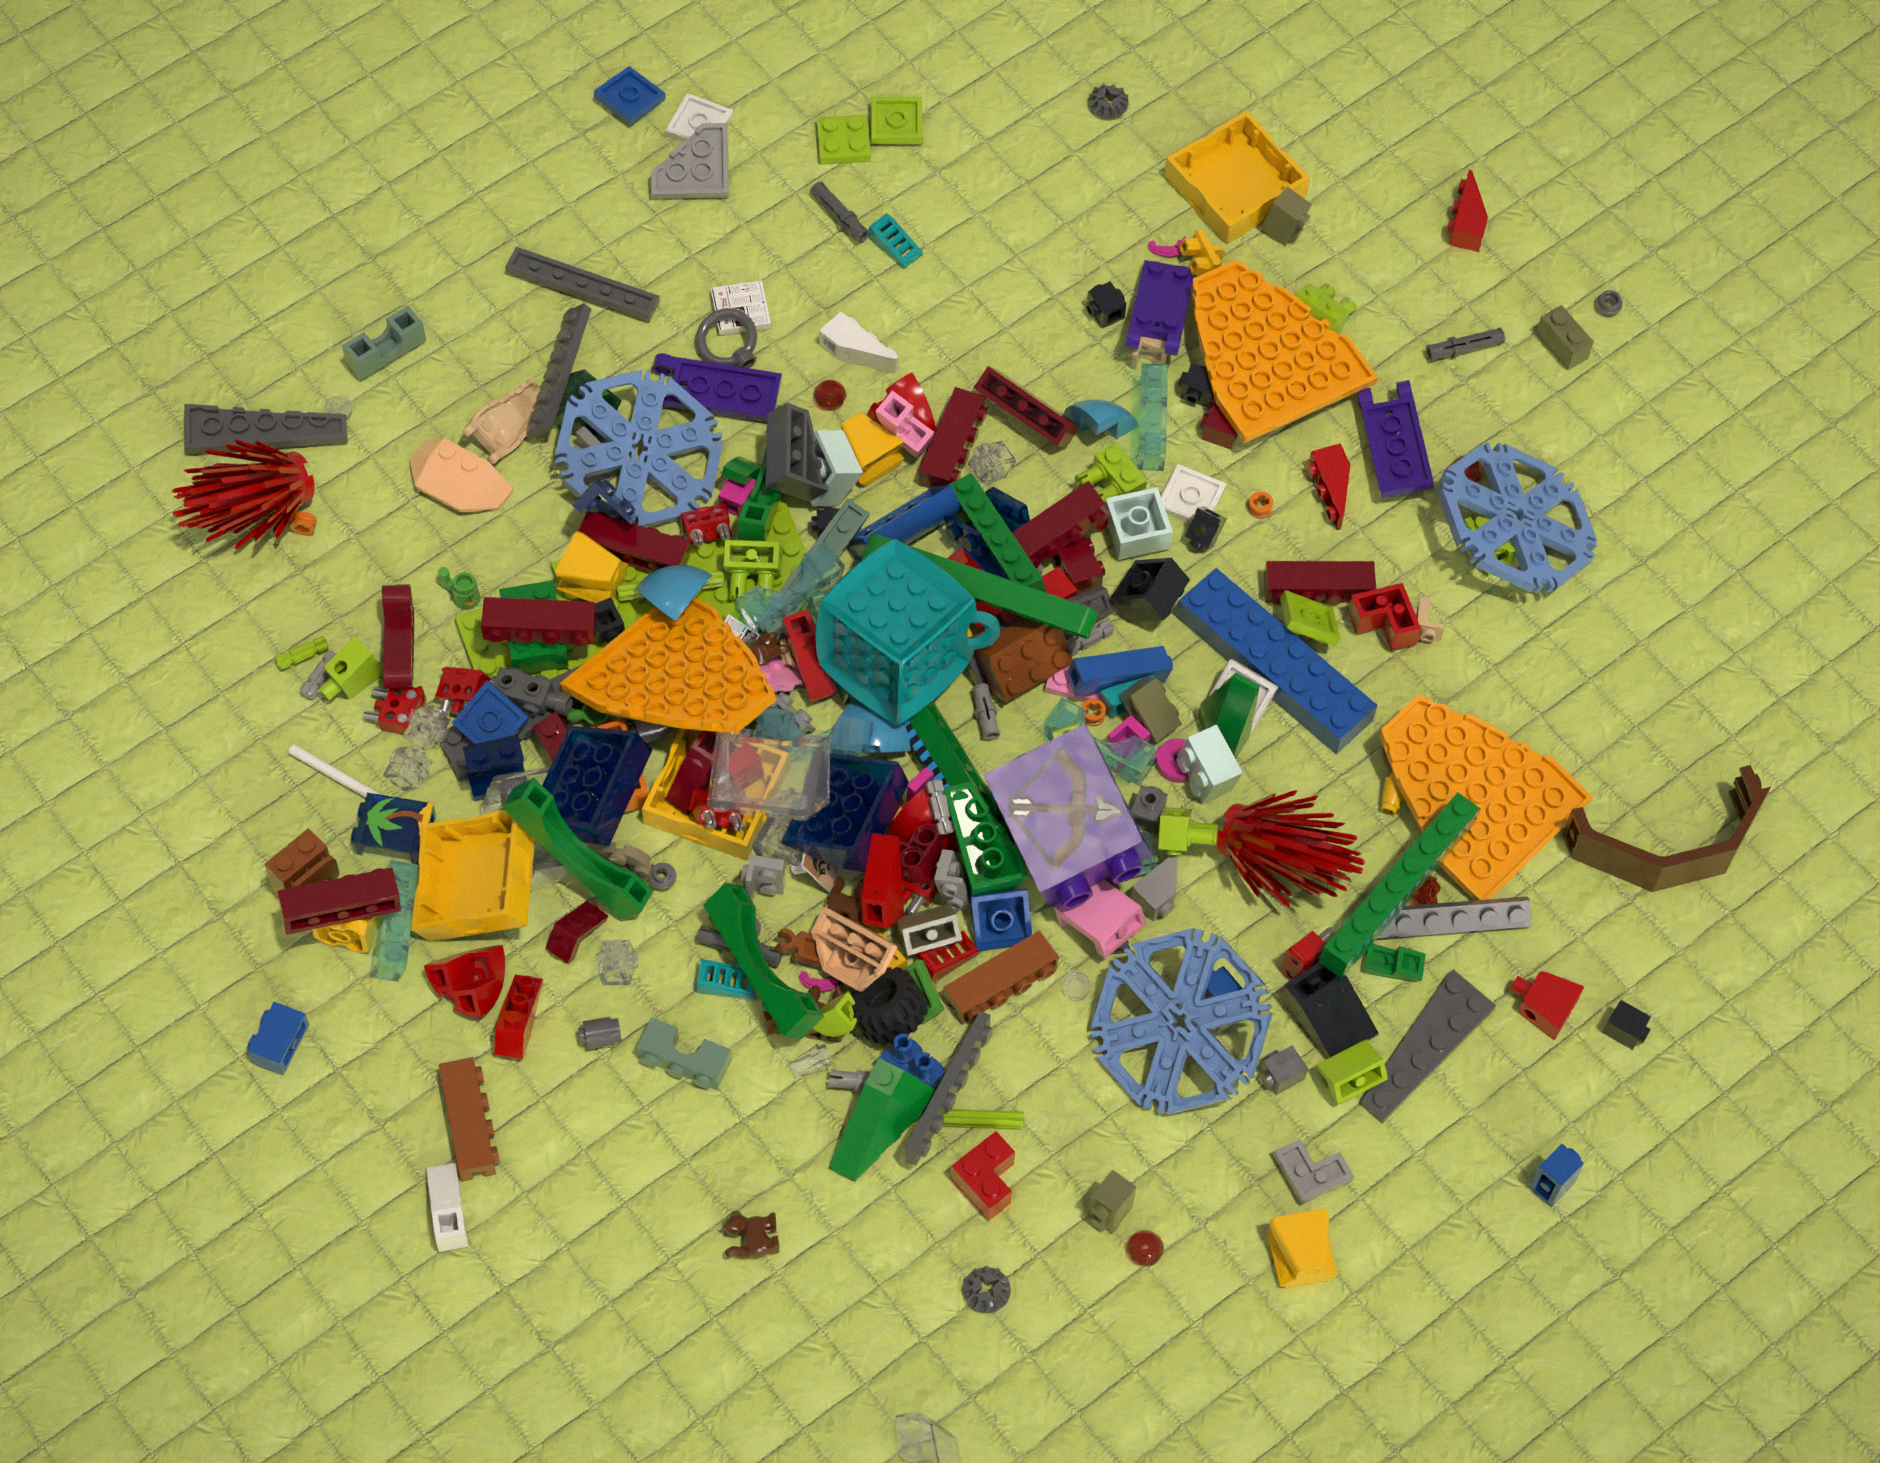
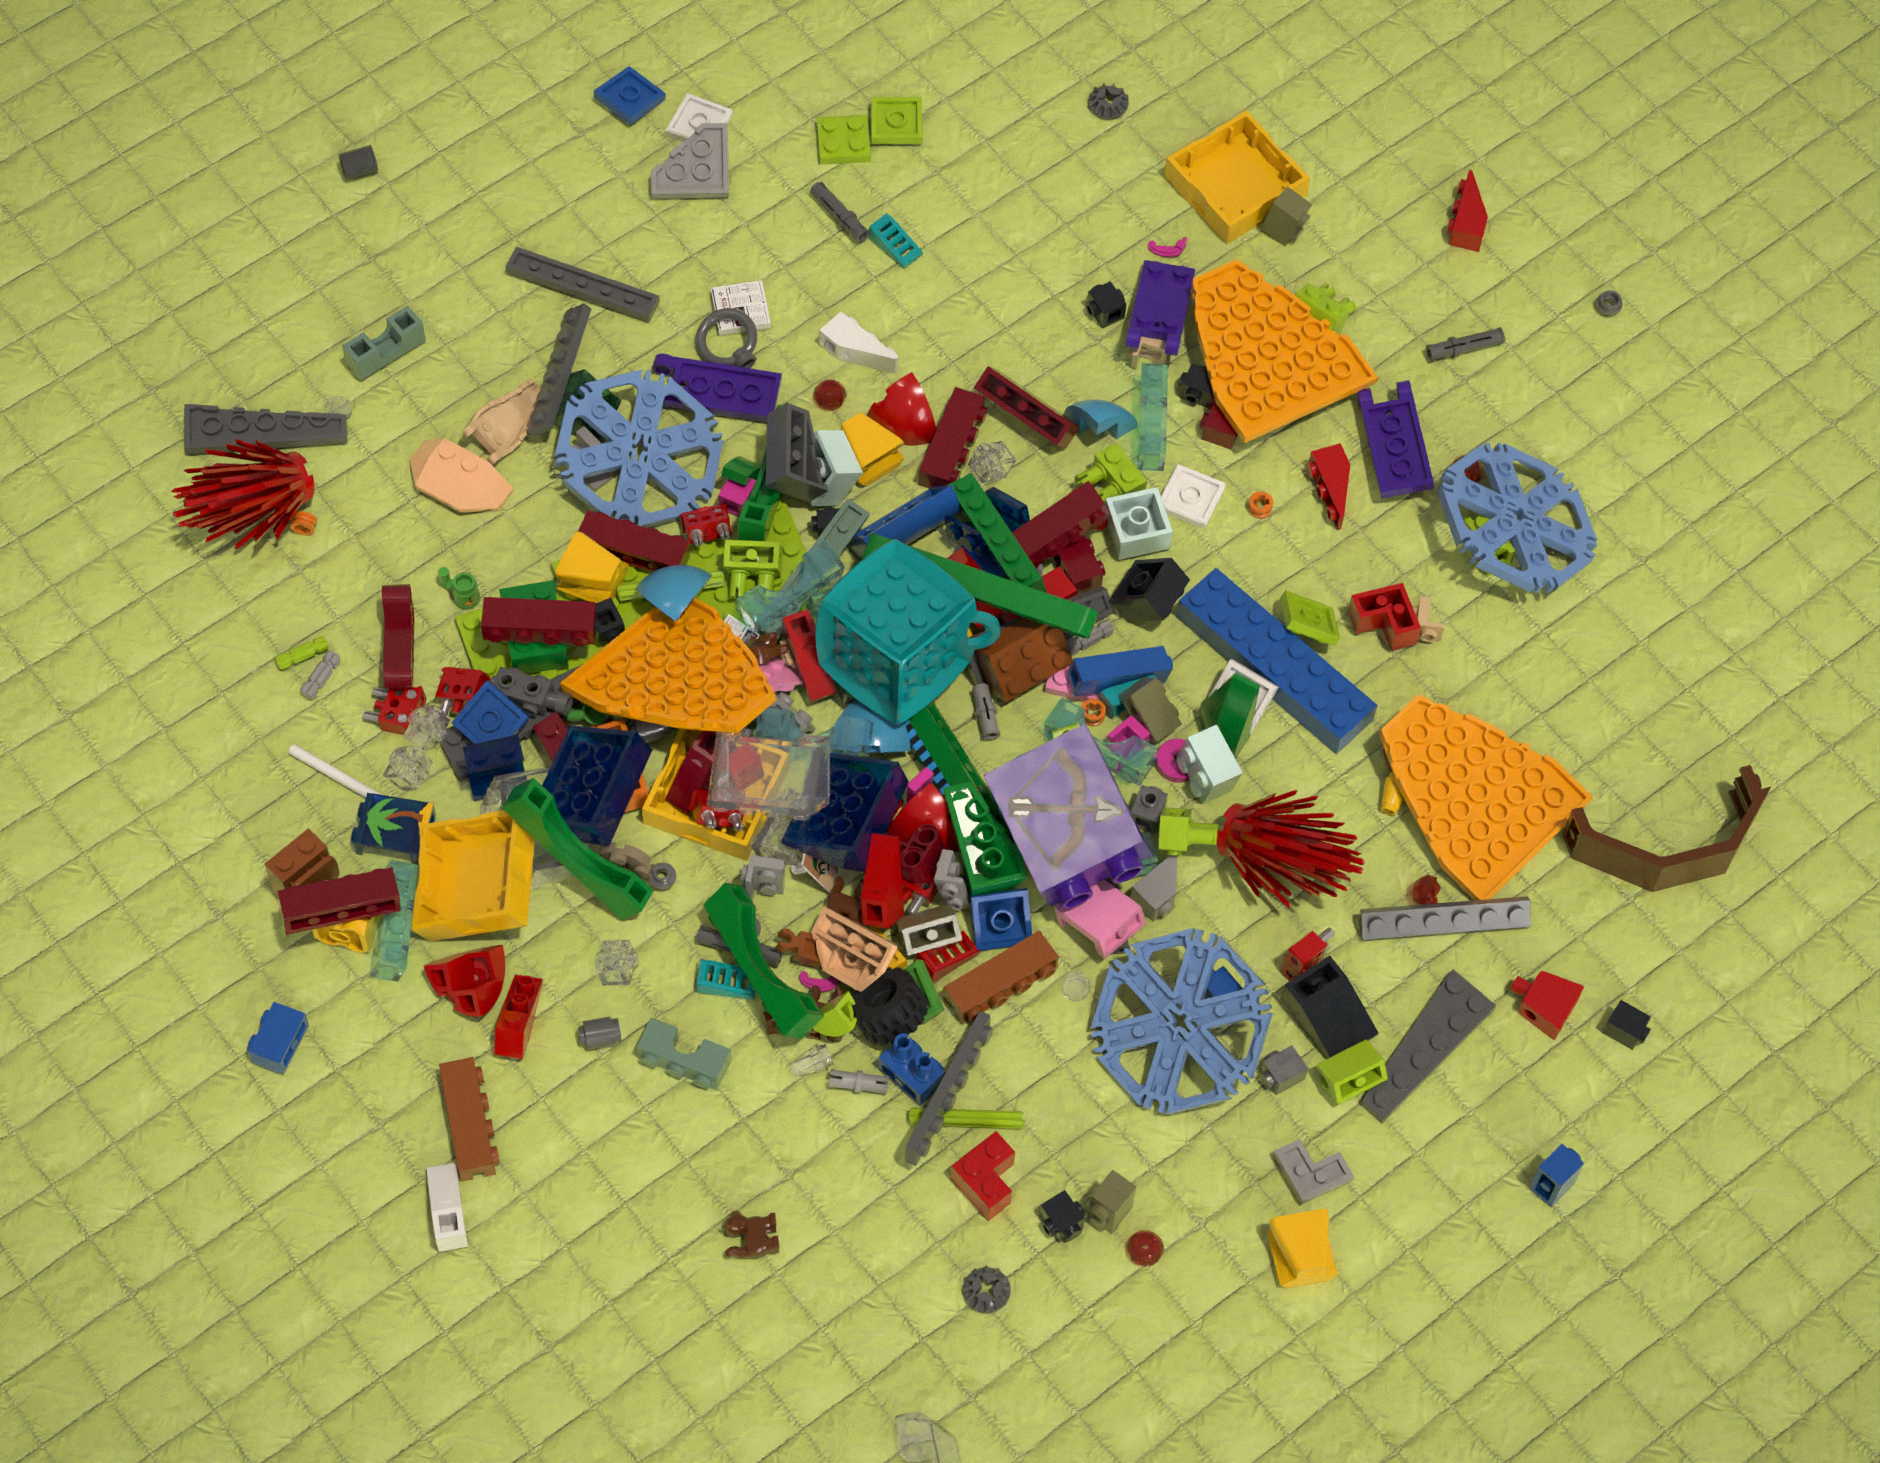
lime torso [319,636,383,701] -> none
dark red bracket [546,901,608,964] -> none
dark blue bracket [572,478,637,524] -> none
green wedge [829,1058,935,1182] -> none
bright pink brick [876,390,934,459] -> none
light grey axle [926,779,954,835] -> none
yellow hips [1179,230,1225,275] -> none
black brick [1185,506,1227,550] -> none
dark red brick [1263,561,1376,605] -> none
green brick [1319,792,1481,979] -> none
green slope [1361,943,1426,981] -> none
olive brick [1536,305,1594,370] -> none
none -> dark grey piece [338,145,378,180]
none -> black brick [1039,1190,1086,1243]

